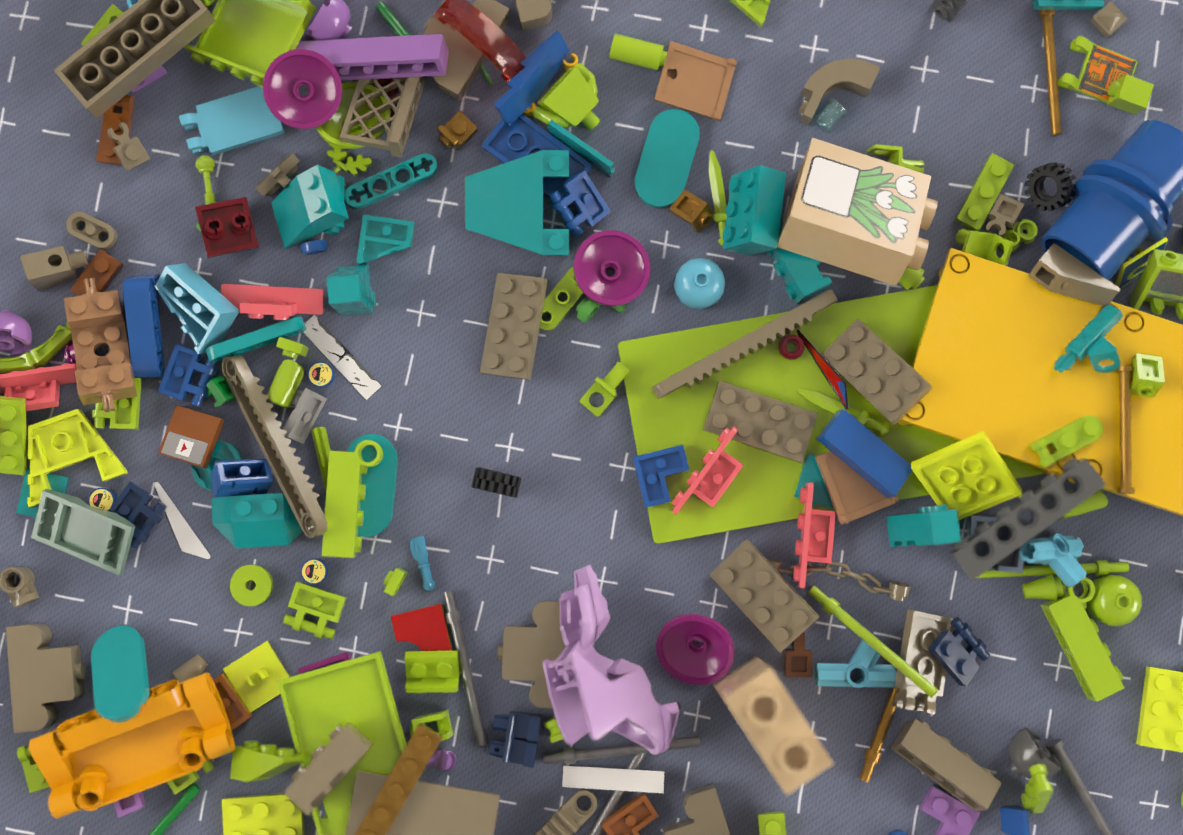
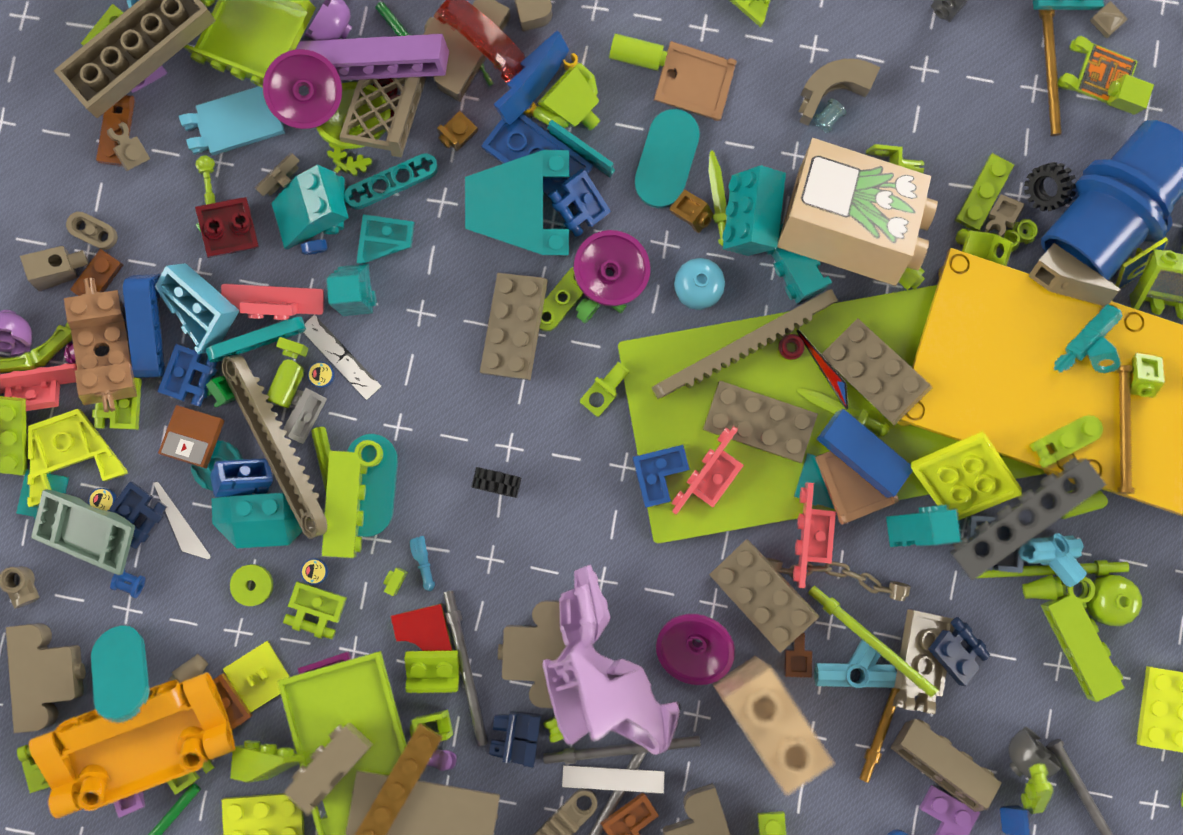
none -> blue bush [110,569,146,598]

